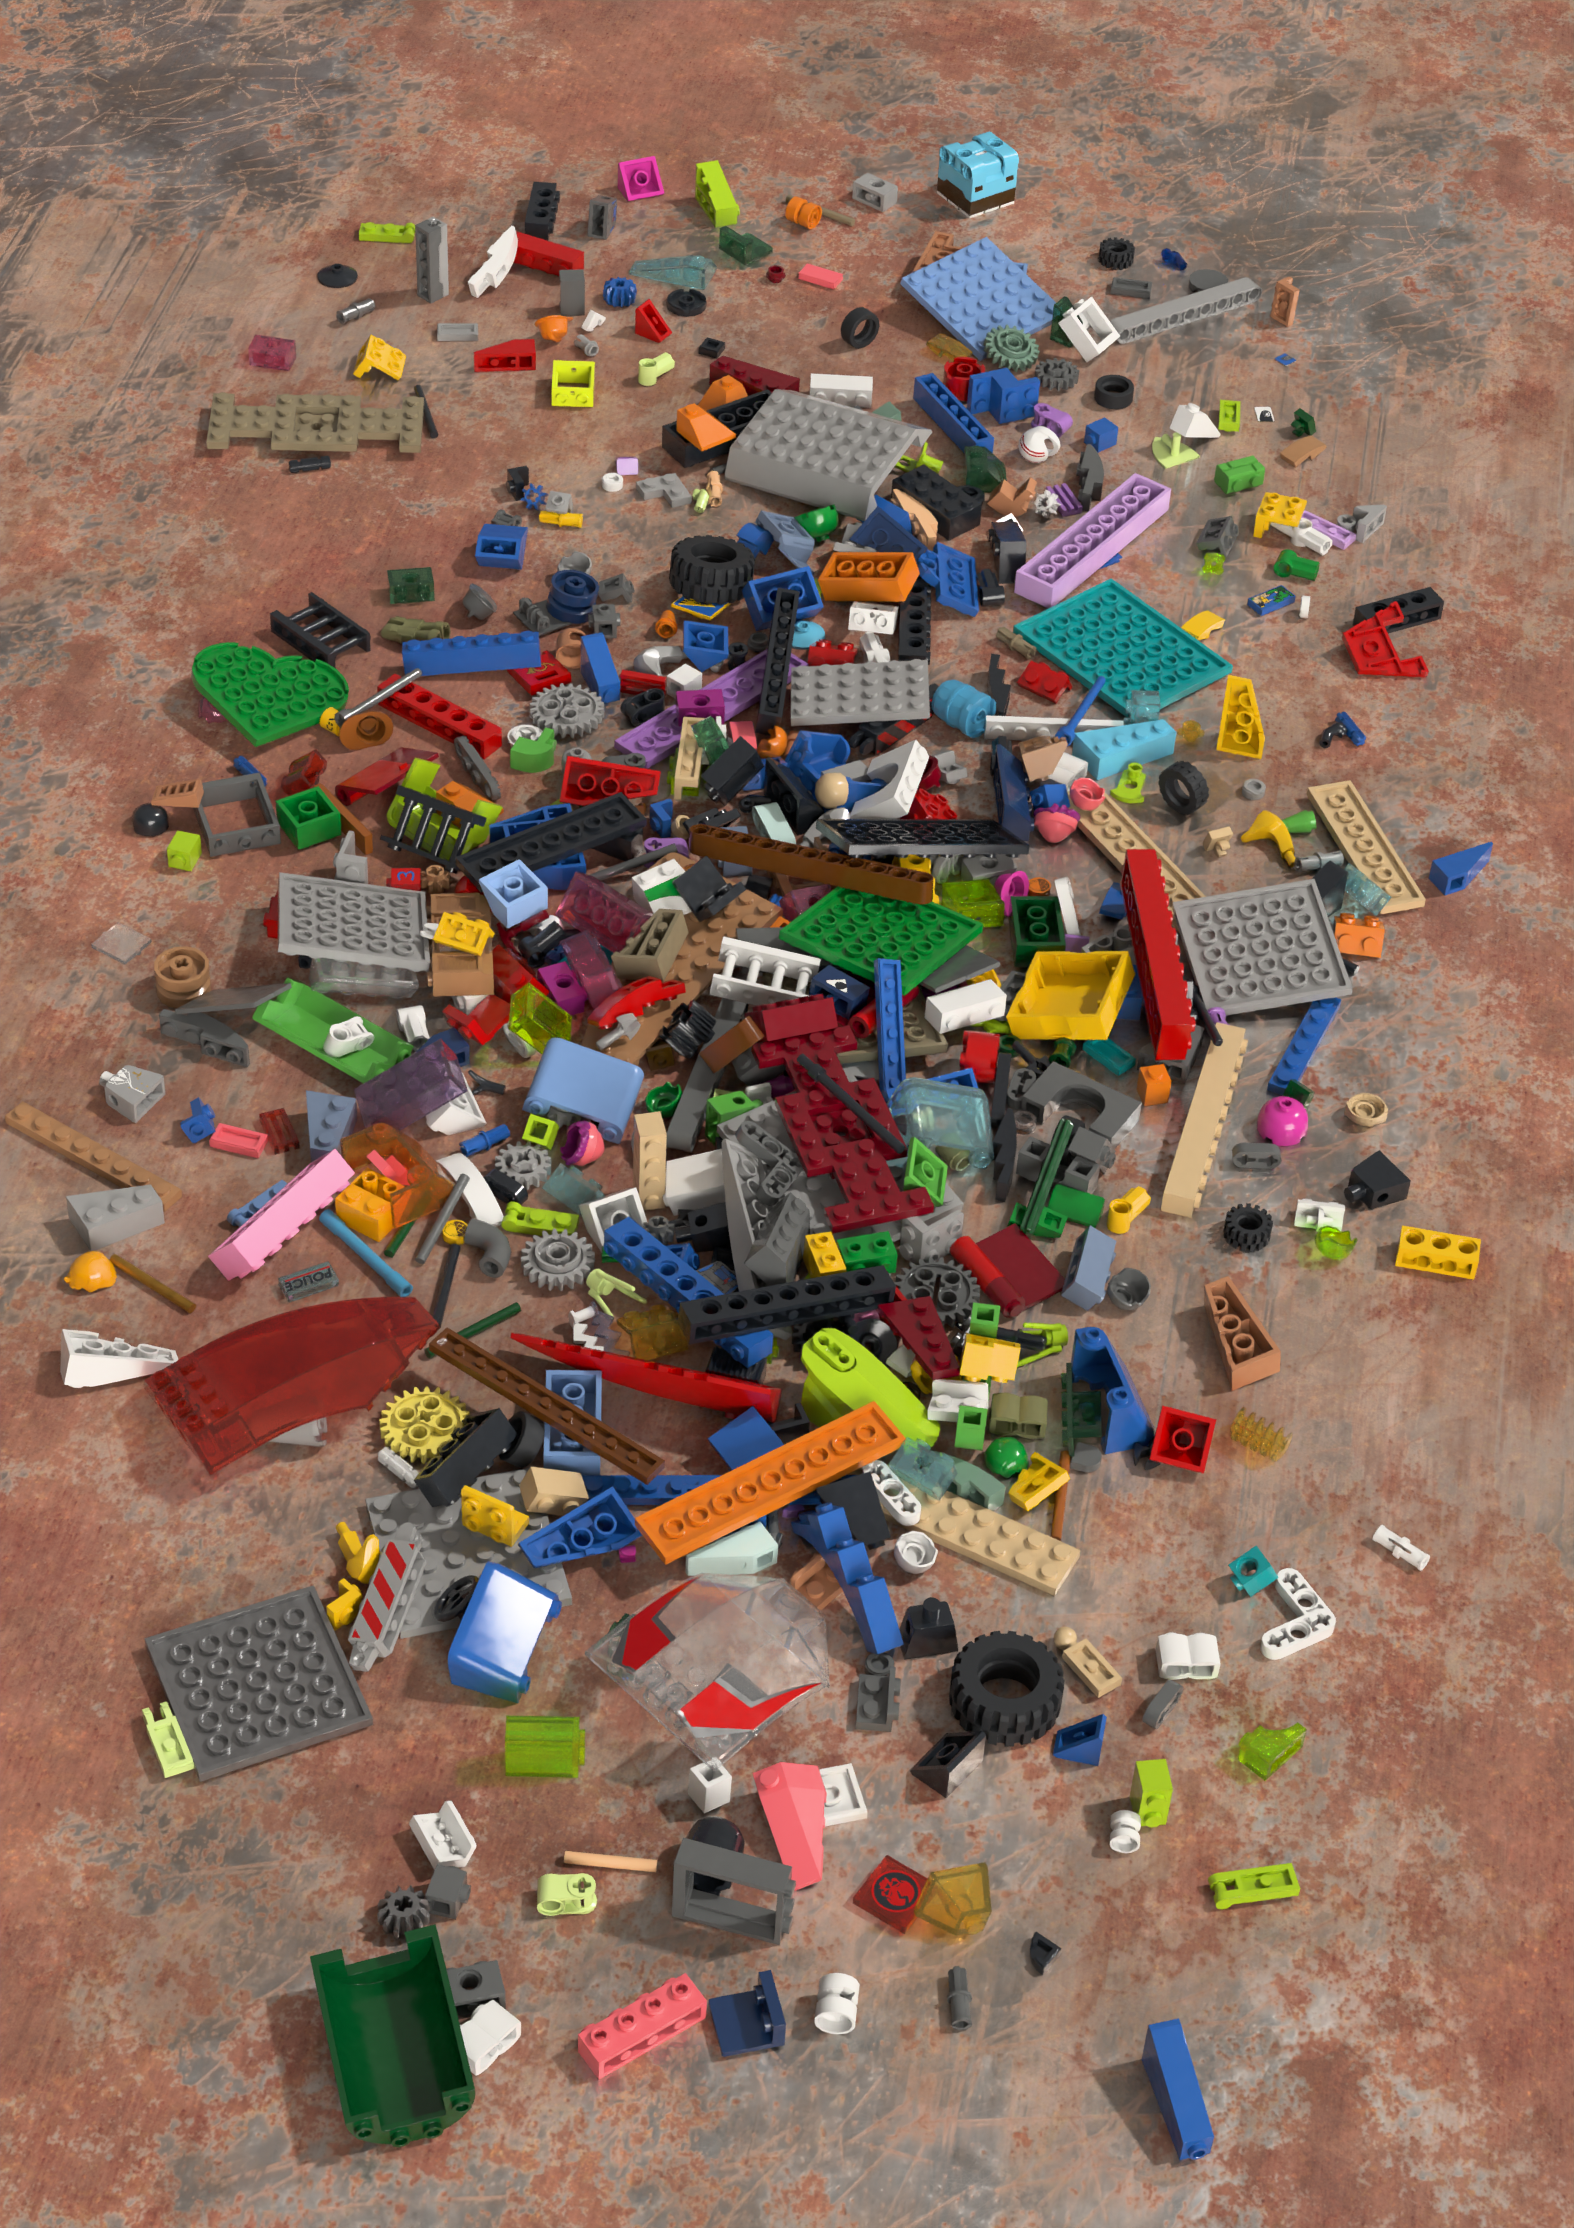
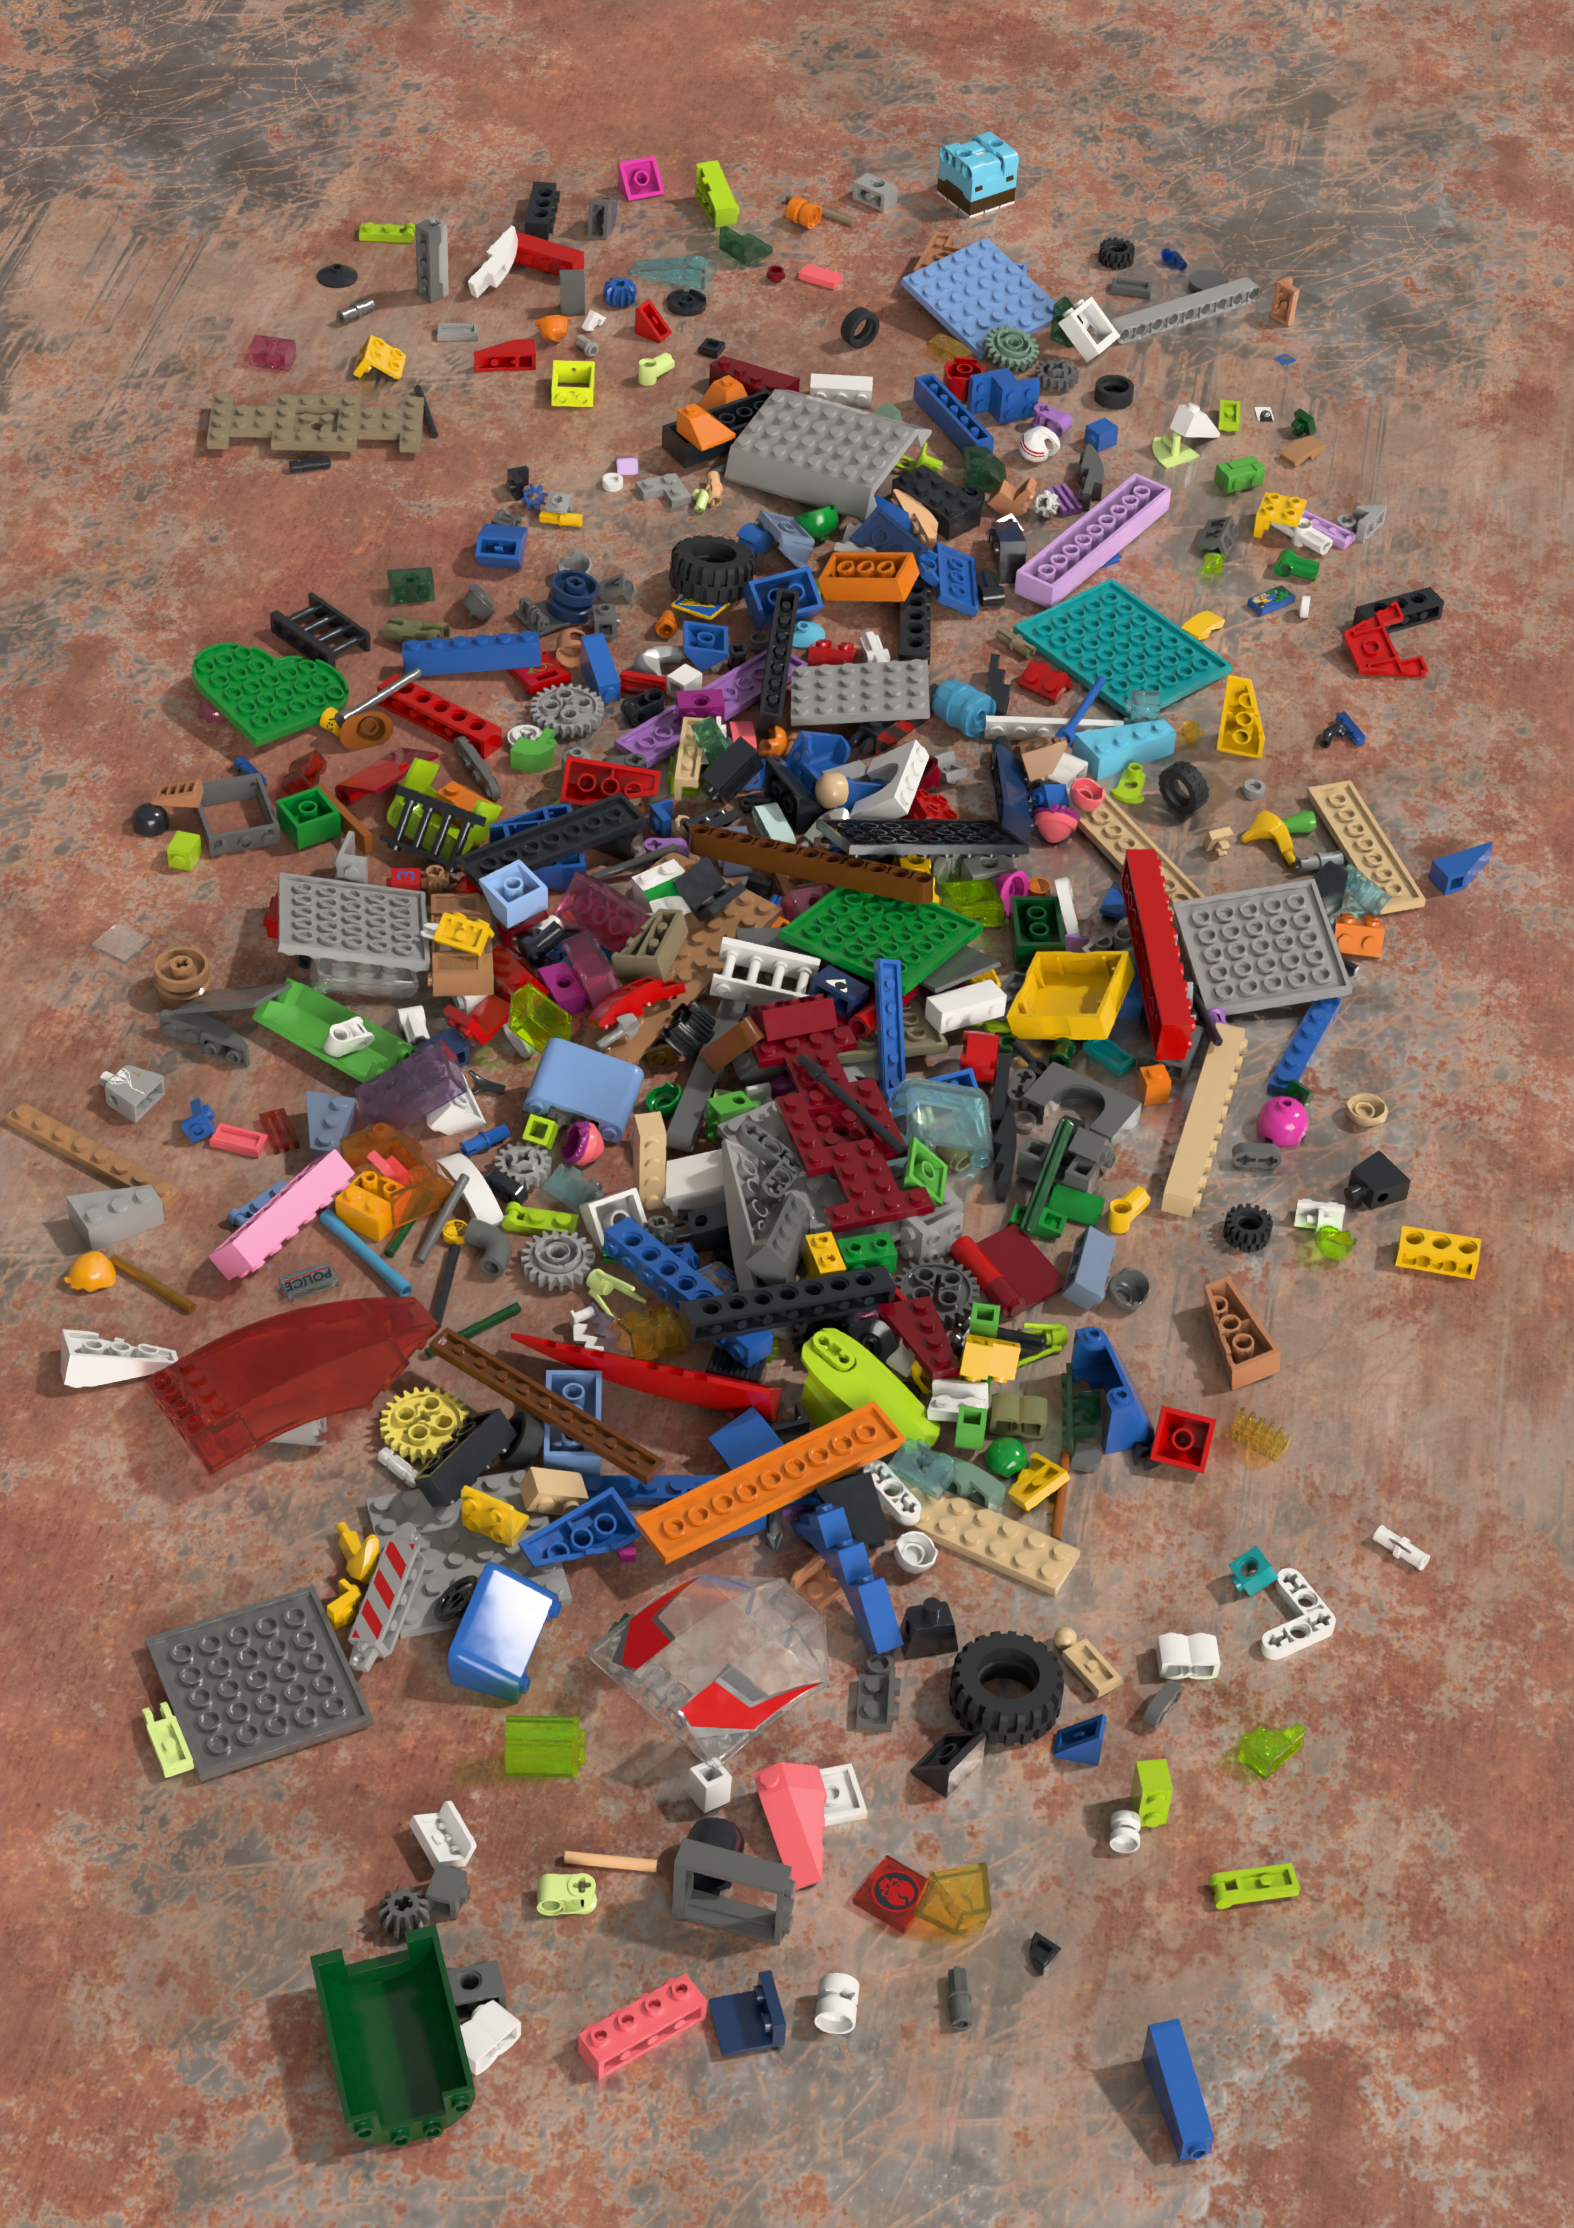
light aqua slope [685,1522,778,1576] -> none
white window [848,601,899,635] -> none

